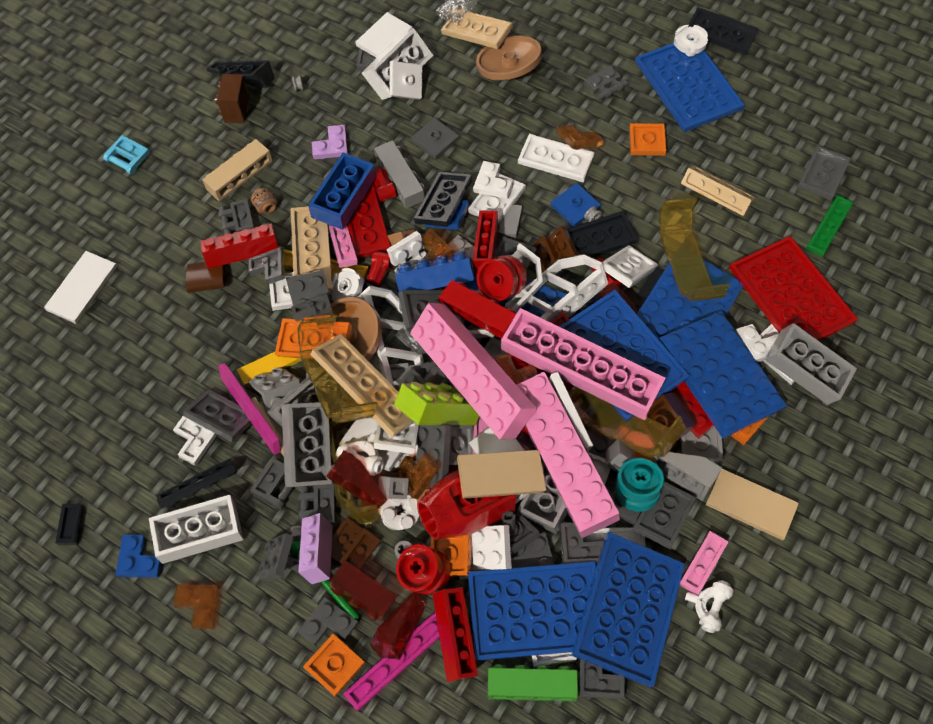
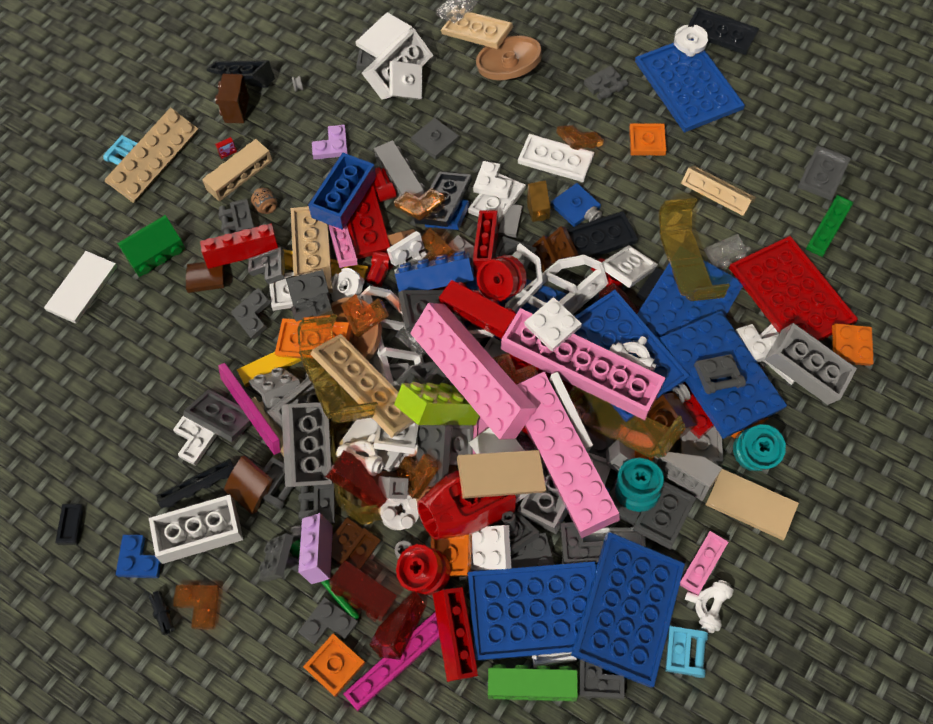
none -> tan plate [105,107,198,203]
none -> green slope [117,215,185,277]
none -> black pin [148,591,175,635]
none -> red tile [215,137,237,159]
none -> reddish brown slope [224,456,273,514]
none -> dark grey plate [231,288,271,340]
none -> clear orange plate [341,294,389,337]
none -> clear orange plate [393,188,445,220]
none -> white plate [524,297,582,352]
none -> pearl gold slope [527,180,550,222]
none -> white piece [609,336,656,372]
none -> medium azure plate [665,626,708,678]
none -> light grey bush [672,383,691,403]
none -> dark grey plate [694,354,746,394]
none -> clear bracket [704,234,751,268]
none -> teal wheel [733,424,786,471]
none -> orange plate [832,324,874,366]

